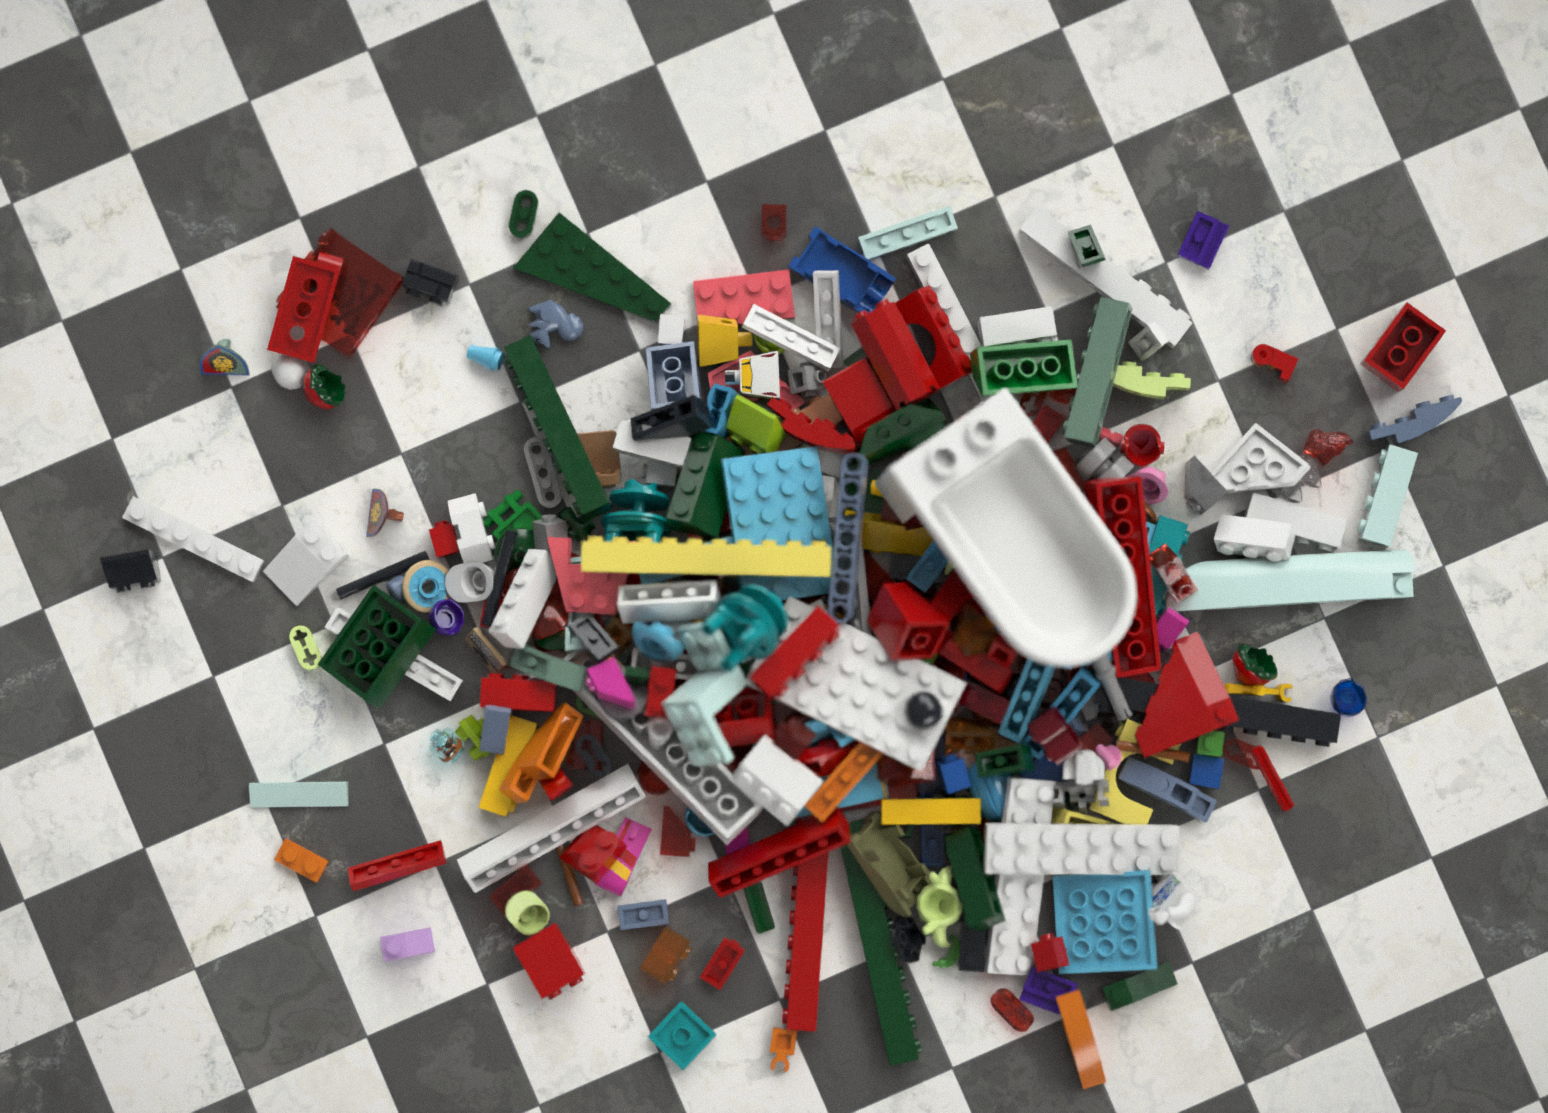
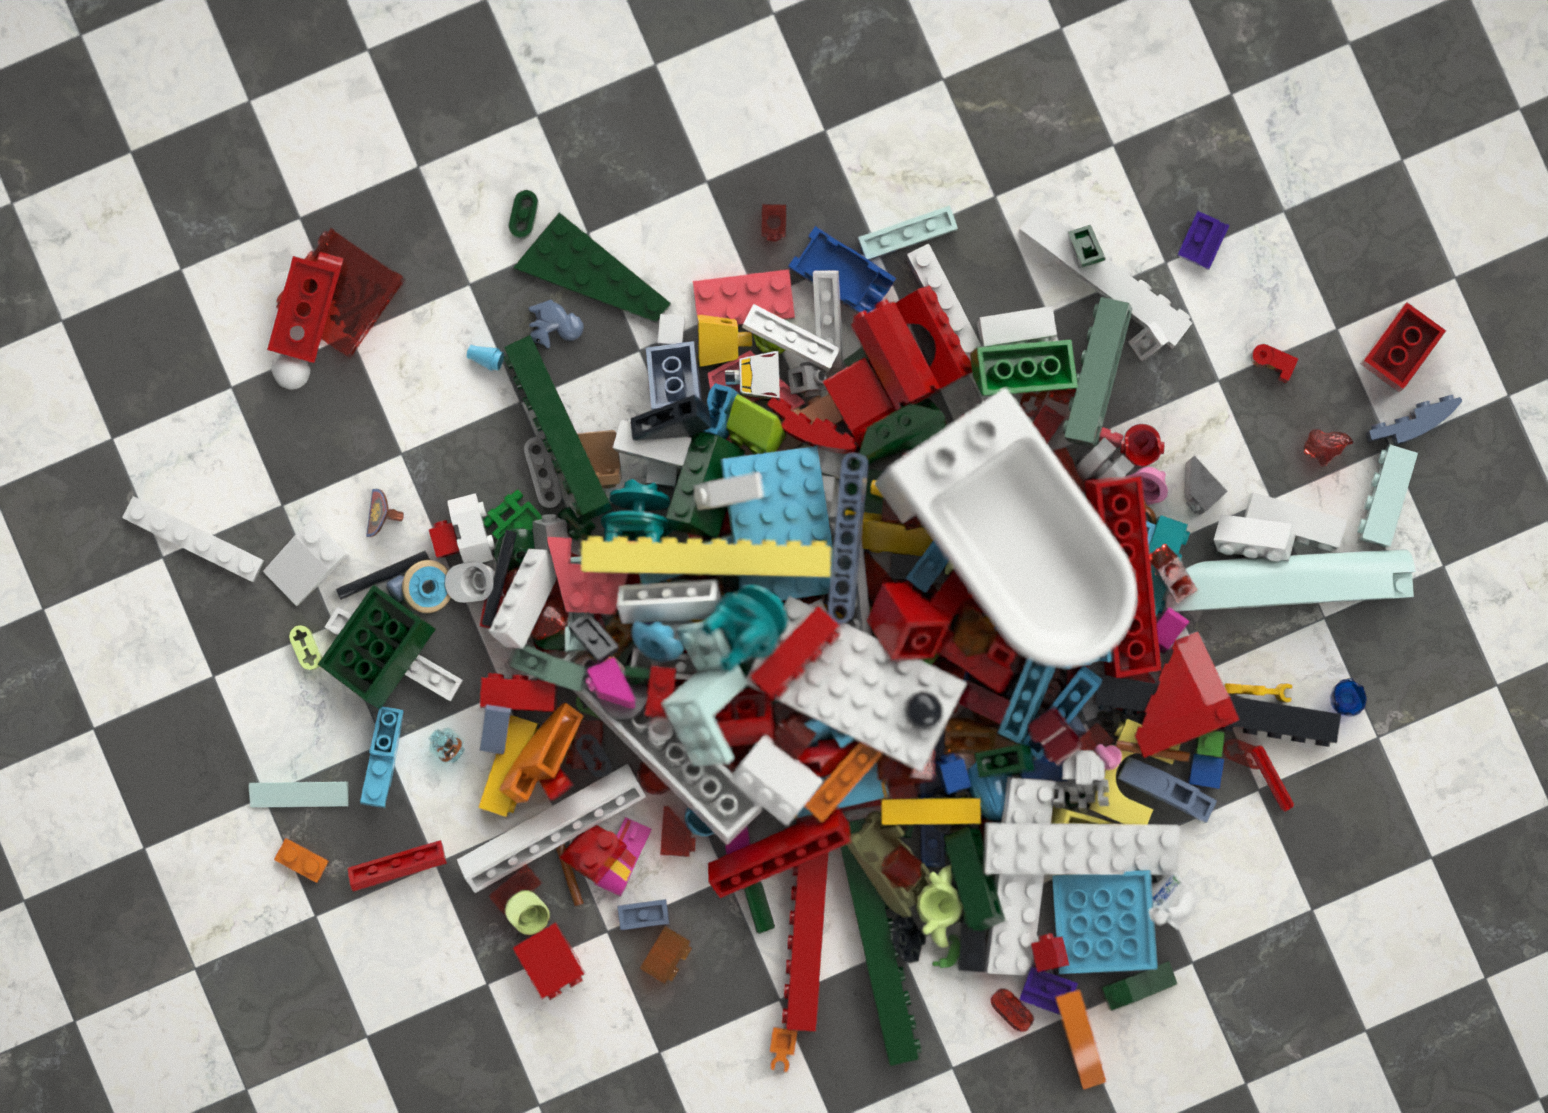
black slope [100,549,161,593] -> none
shield [200,339,250,376] -> none
dark green hair [303,363,346,409] -> none
lavender slope [380,927,435,961] -> none
black brick [402,259,459,306] -> none
dark purple hair [428,599,464,636] -> none
lime hips [454,714,493,761] -> none
slope [465,627,508,674] -> none
teal plate [648,1000,717,1070] -> none
red plate [699,937,745,990] -> none
light grey pin [1091,653,1132,721] -> none
yellowish green slope [1113,362,1191,399] -> none
white plate [1210,423,1311,494] -> none
dark green hair [1232,644,1278,686] -> none
clear tile [1270,454,1321,503] -> none
none -> medium azure slope [360,706,404,808]
none -> white slope [694,472,764,510]
none -> clear red brick [882,845,922,889]

